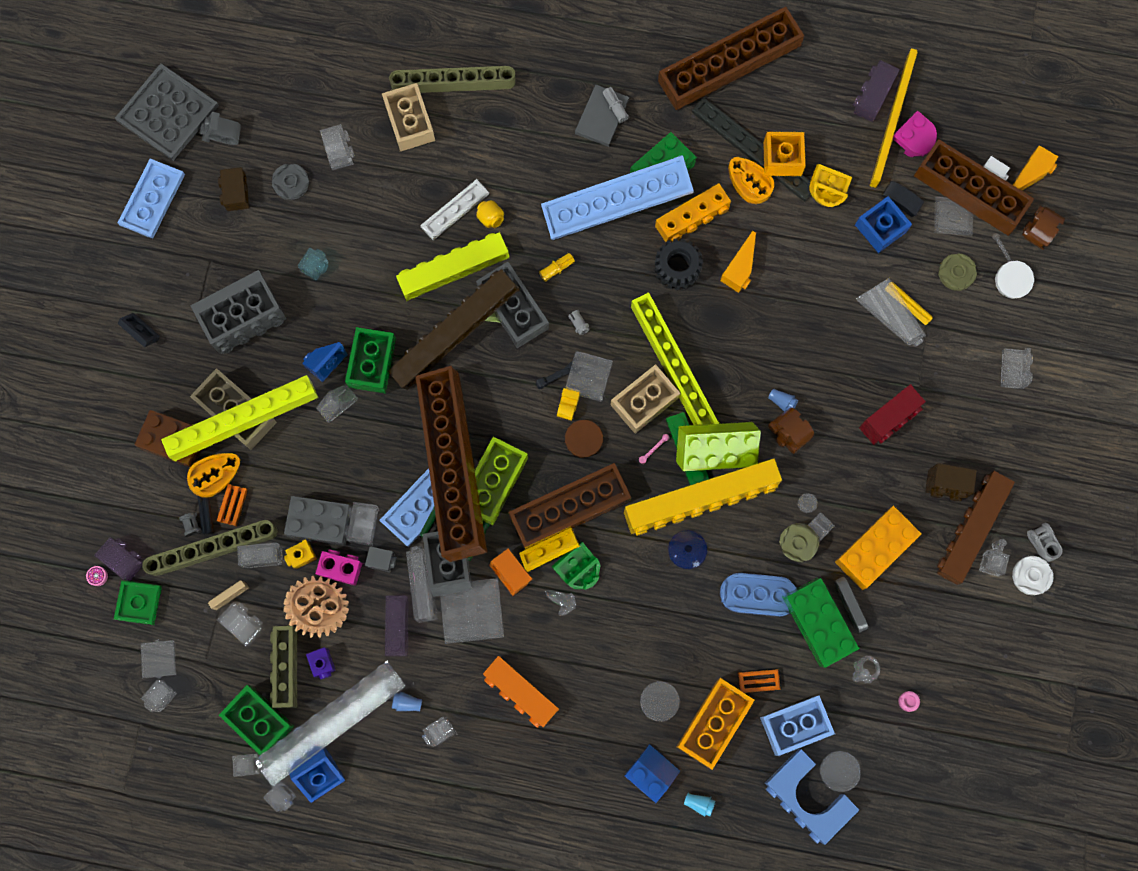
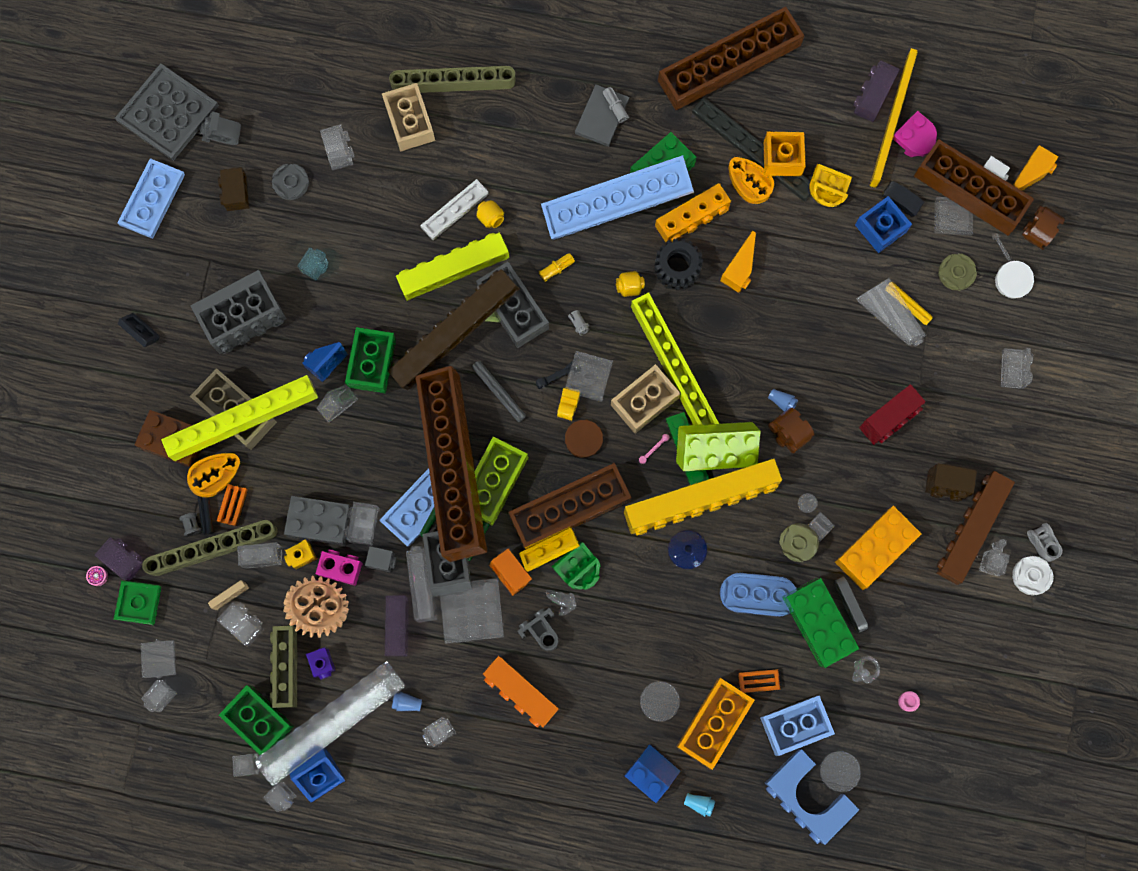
none -> dark grey axle [472,361,526,422]
none -> dark grey pin [517,608,559,651]
none -> yellow head [616,271,645,297]

